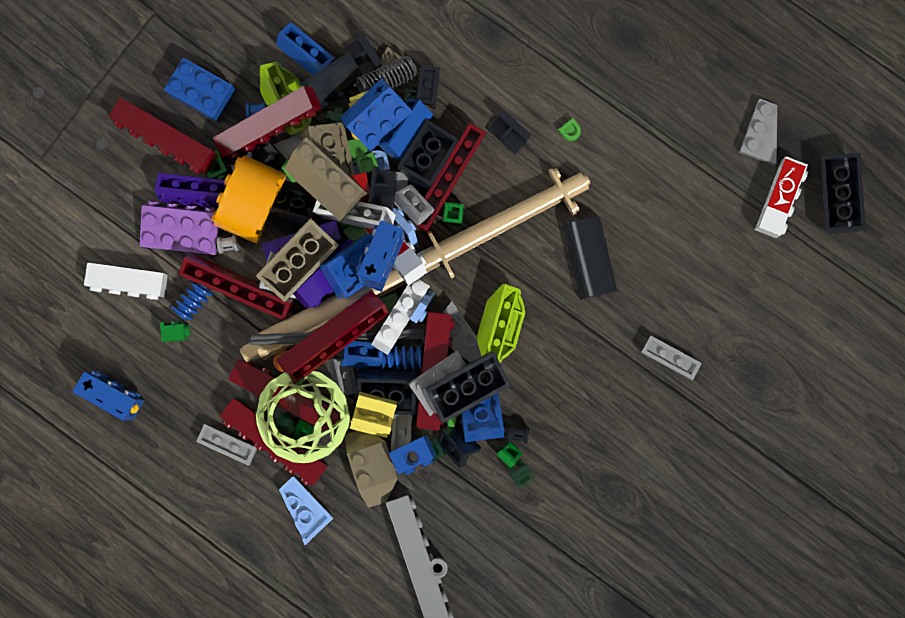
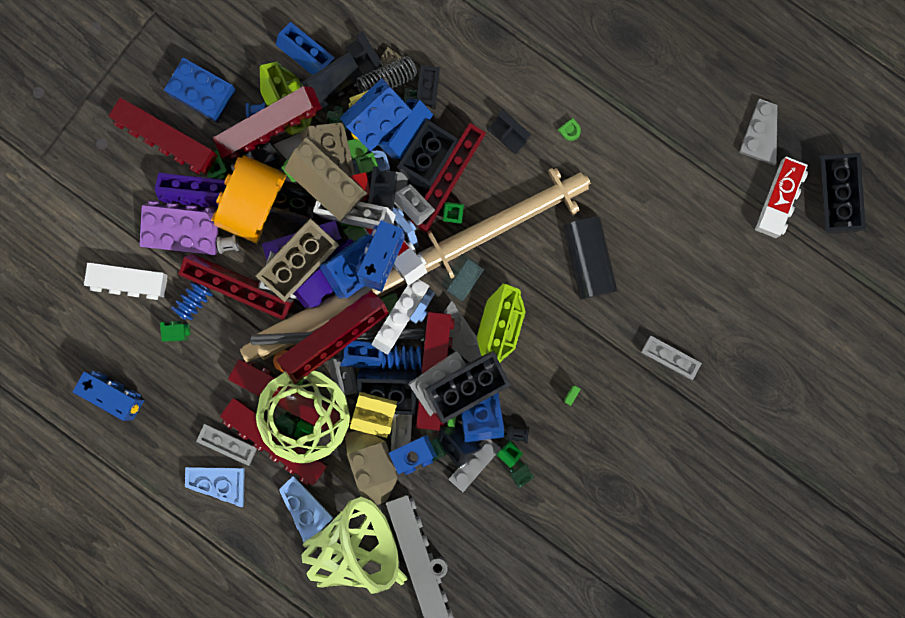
none -> light blue wing [185,467,245,508]
none -> yellowish green piece [301,497,407,594]
none -> clear light blue tile [447,259,484,302]
none -> light grey plate [448,439,501,492]
none -> bright green tile [564,386,580,406]

